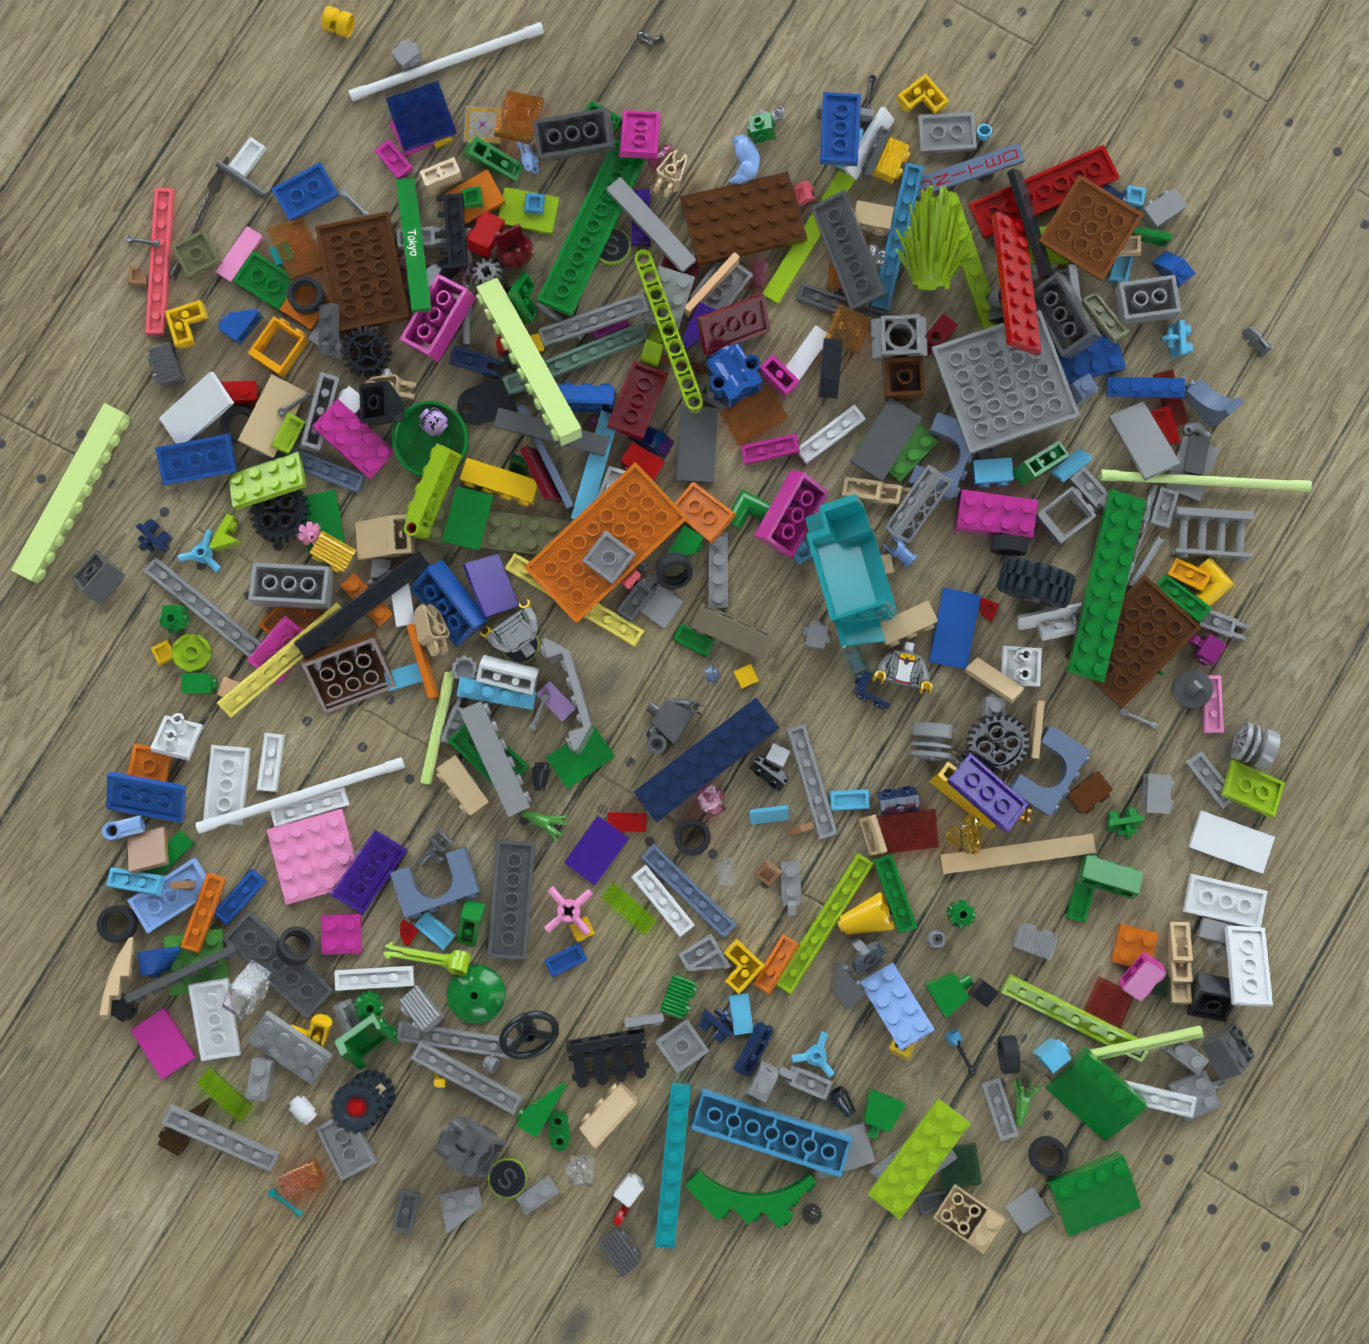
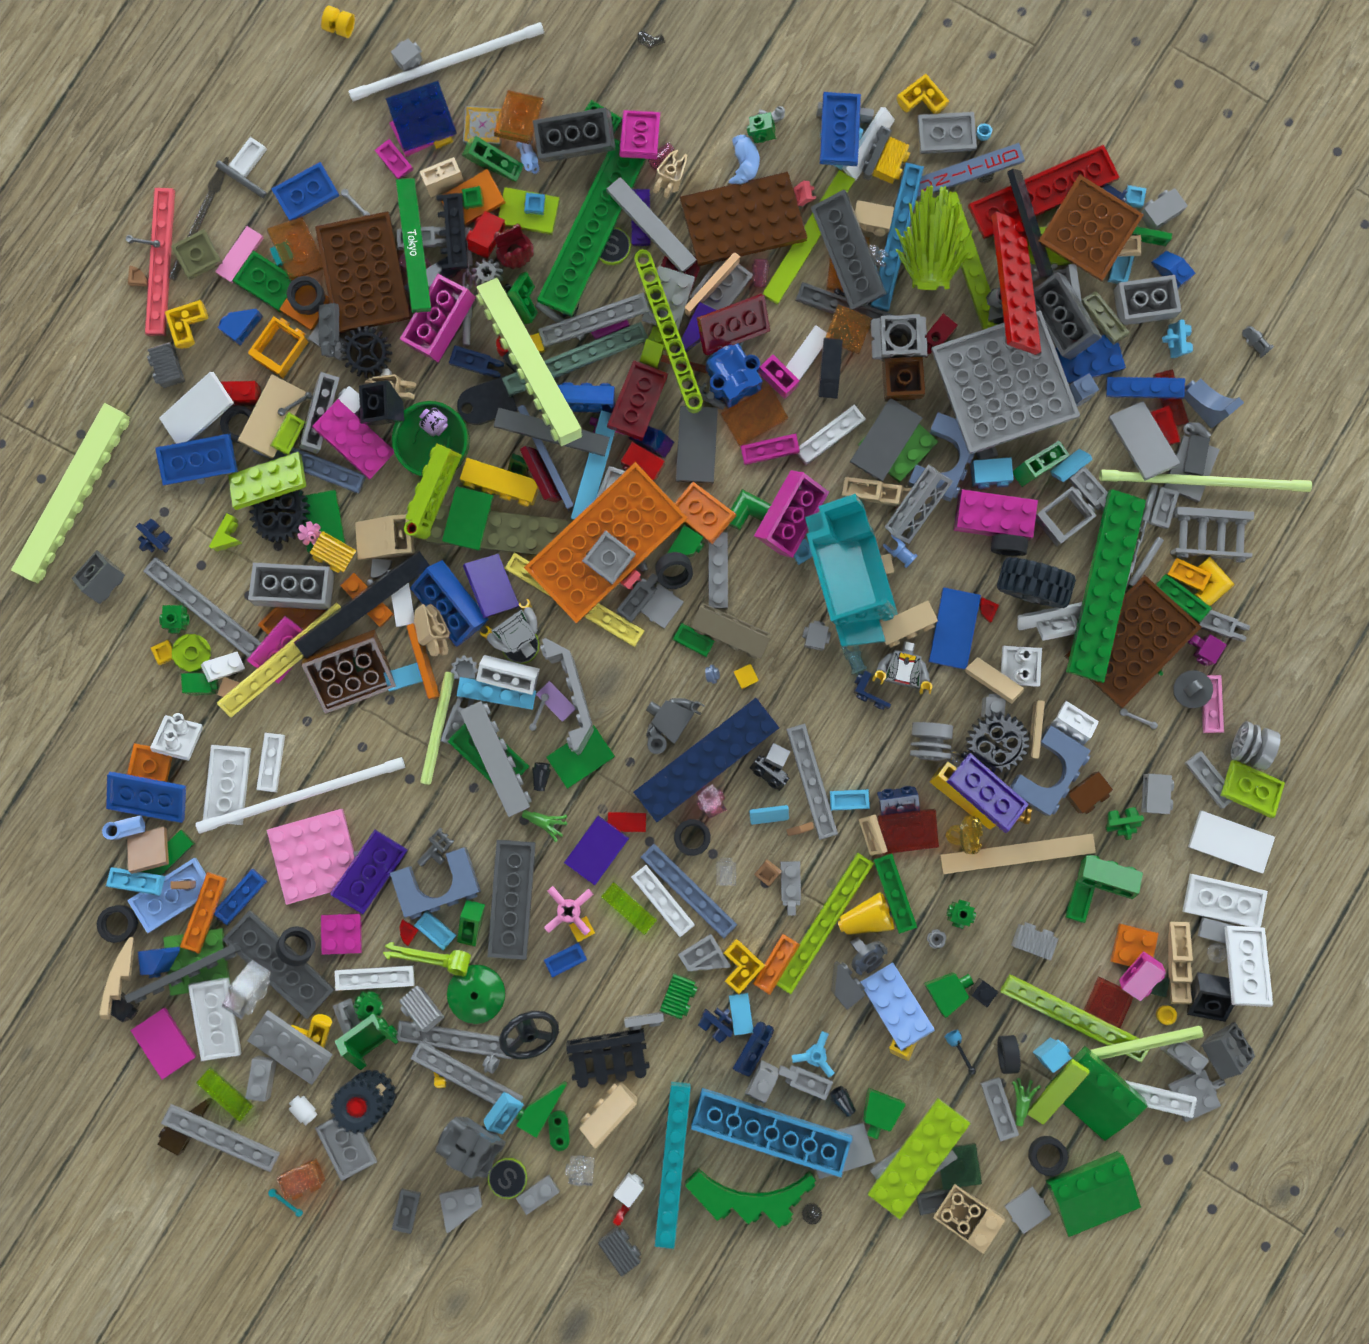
medium azure piece [178,529,221,573] -> none
white tile [270,787,350,828] -> none
tan brick [436,755,491,816] -> none
light grey plate [655,1018,709,1074] -> none
black hinge [863,75,877,109] -> none
none -> white plate [201,652,245,682]
none -> medium azure slope [484,1092,524,1134]
none -> lime tile [1027,1059,1089,1125]
none -> white bracket [1050,701,1099,745]
none -> yellow tile [1156,1005,1177,1025]

